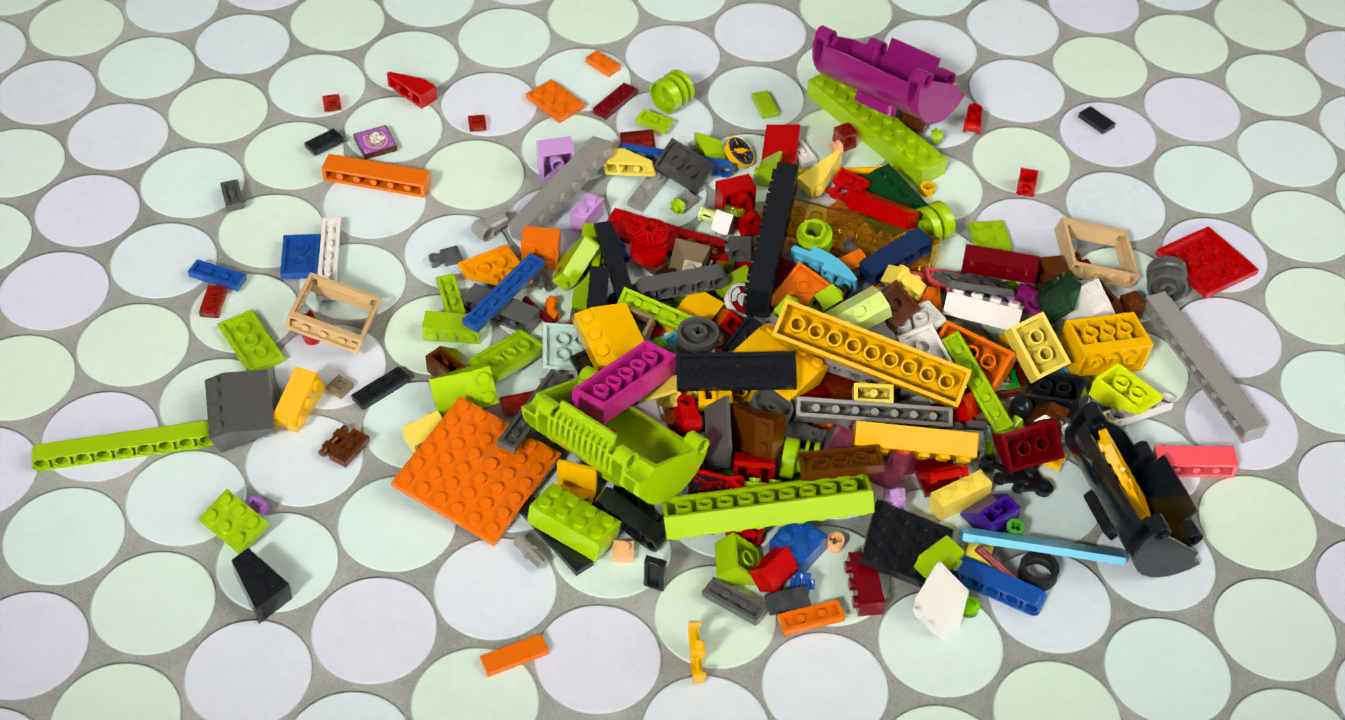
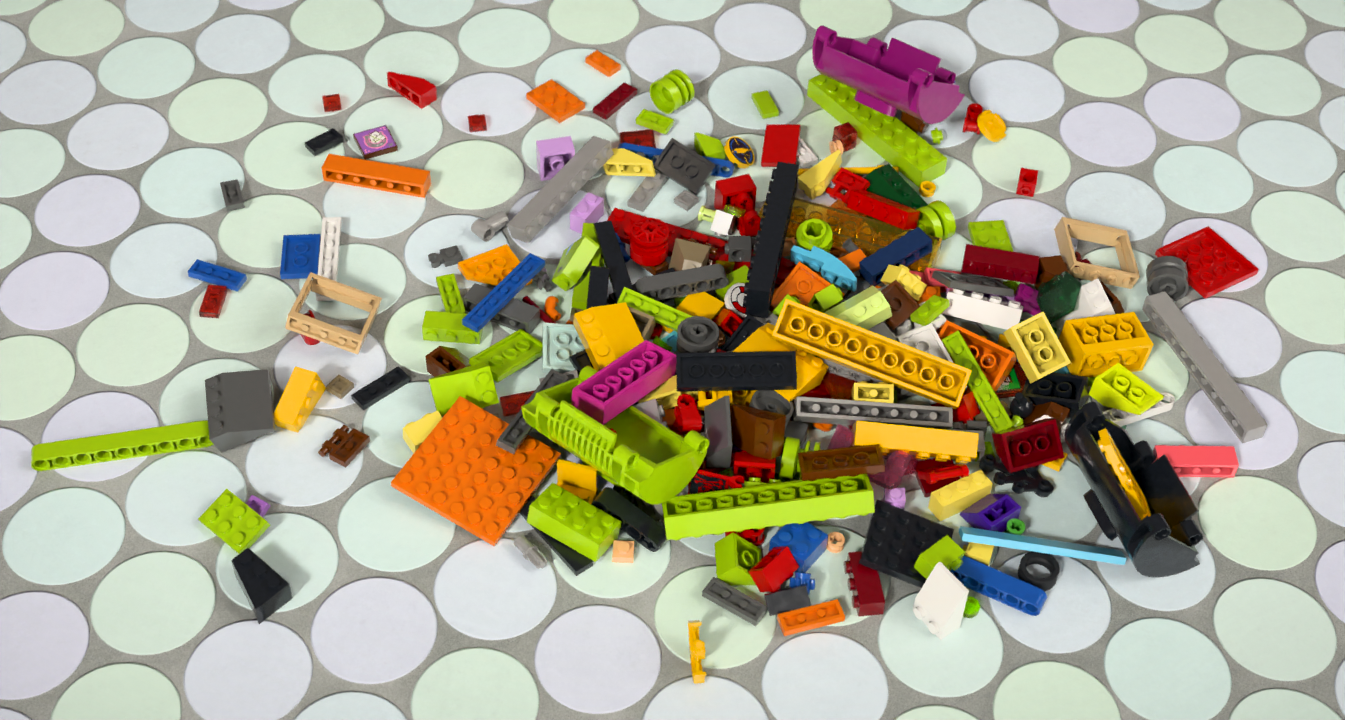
lime tile [217,309,285,371] -> none
orange tile [480,633,549,677] -> none
orange brick [521,226,561,270] -> none
black tile [644,555,667,591] -> none
lime plate [670,198,686,214] -> none
lime slope [754,151,782,187] -> none
dark grey brick [801,425,827,450] -> none
dark red bar [974,545,1021,580] -> none
black tile [1078,106,1116,135] -> none
reddish brown brick [1119,290,1146,319] -> none
none -> lime plate [910,295,950,326]
none -> yellow tile [977,110,1006,142]

